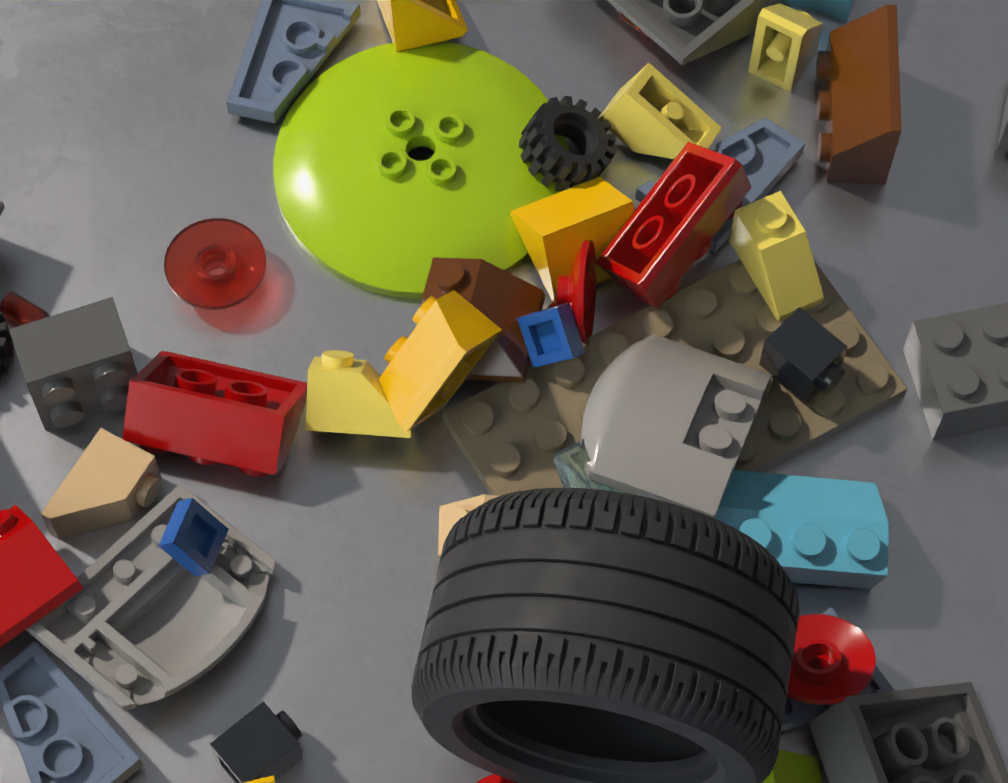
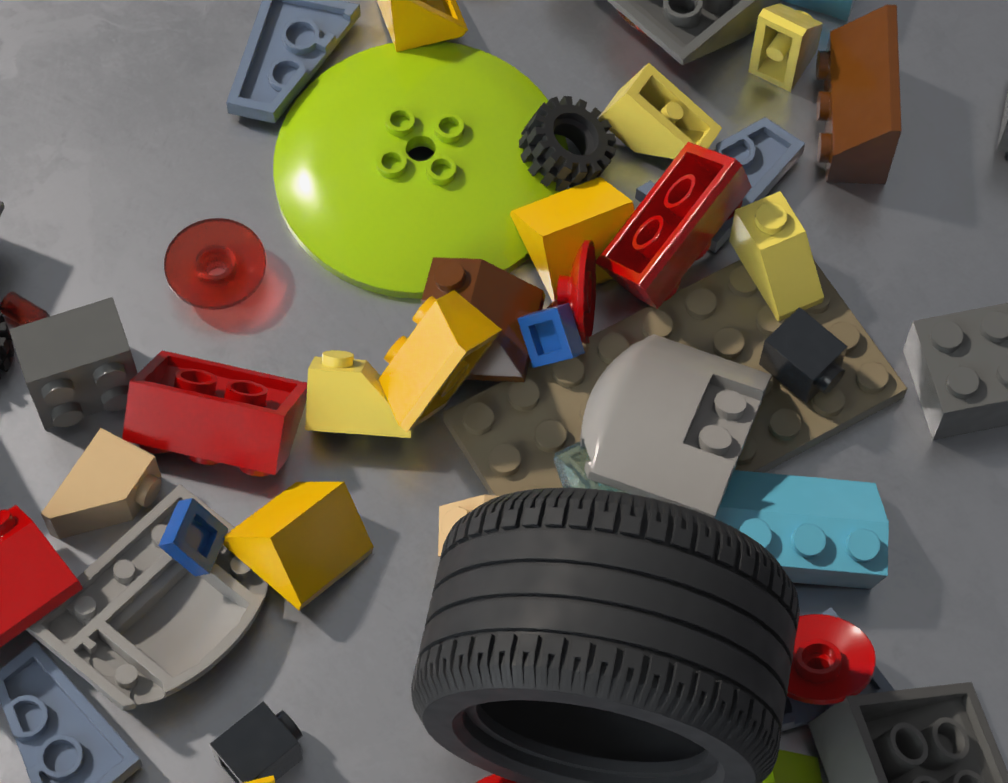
none -> yellow slope [223,481,374,611]

